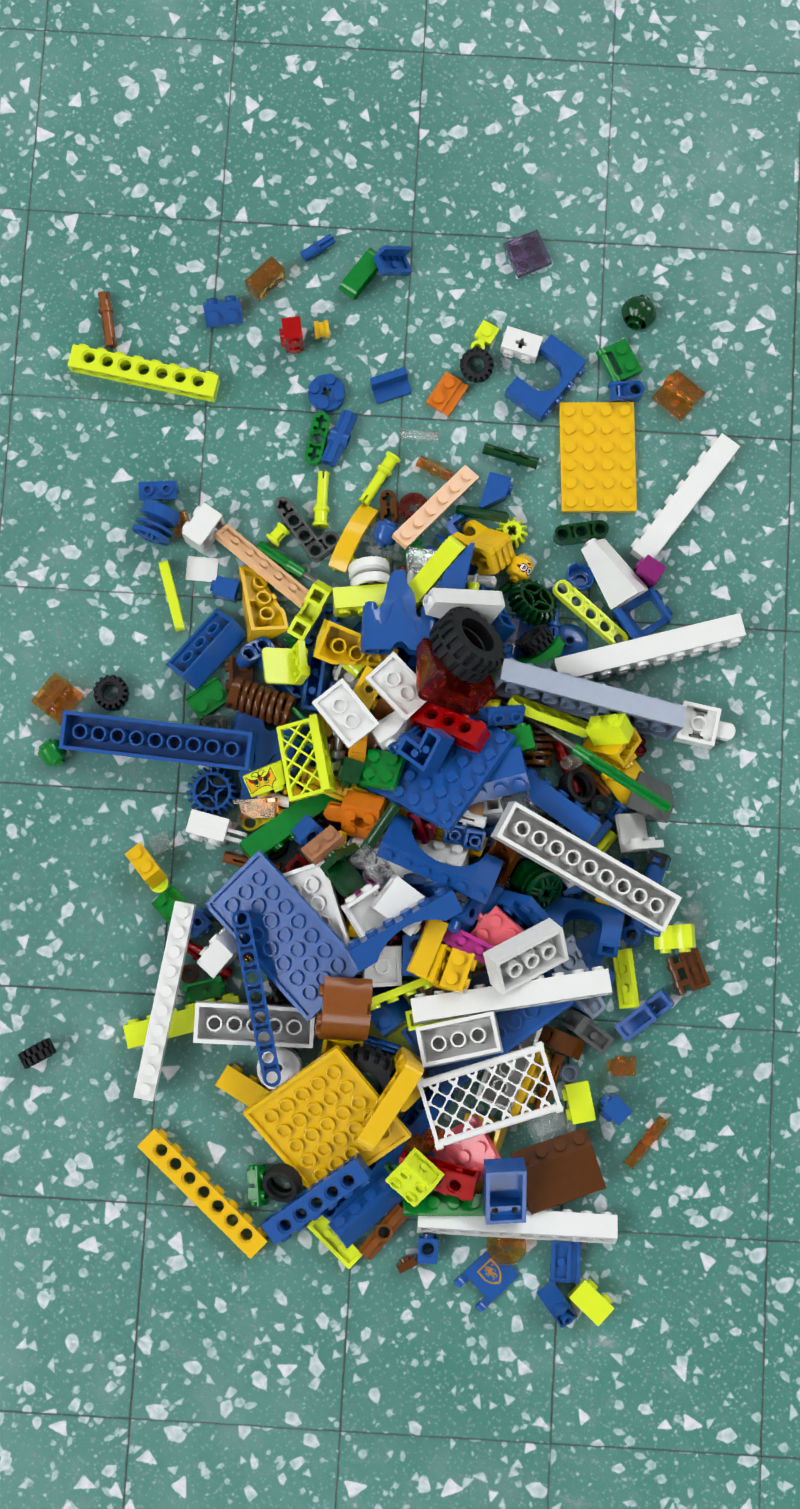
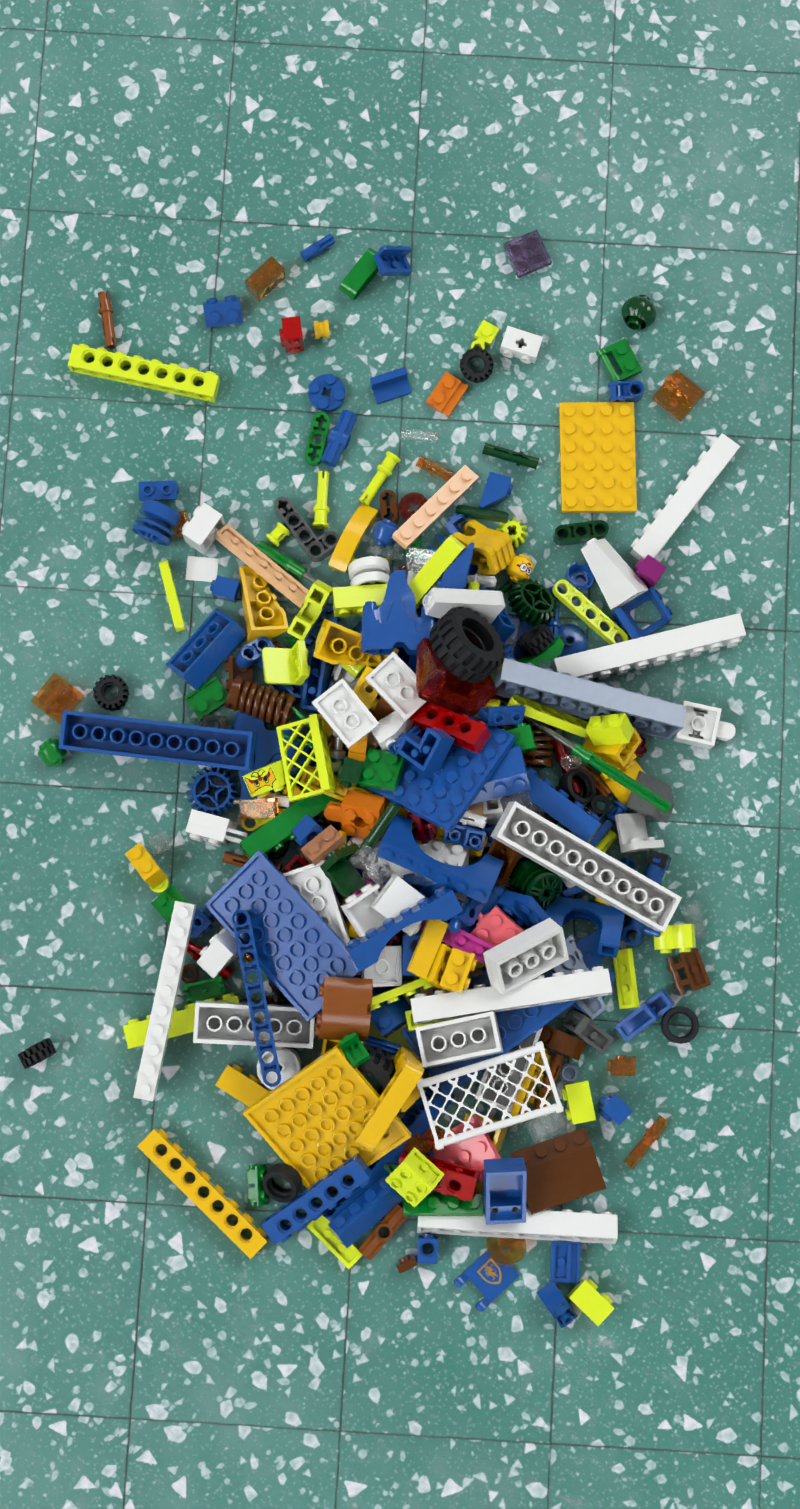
blue arch [505,334,587,423] -> none
none -> green bracket [338,1032,371,1069]
none -> black tyre [660,1006,699,1044]

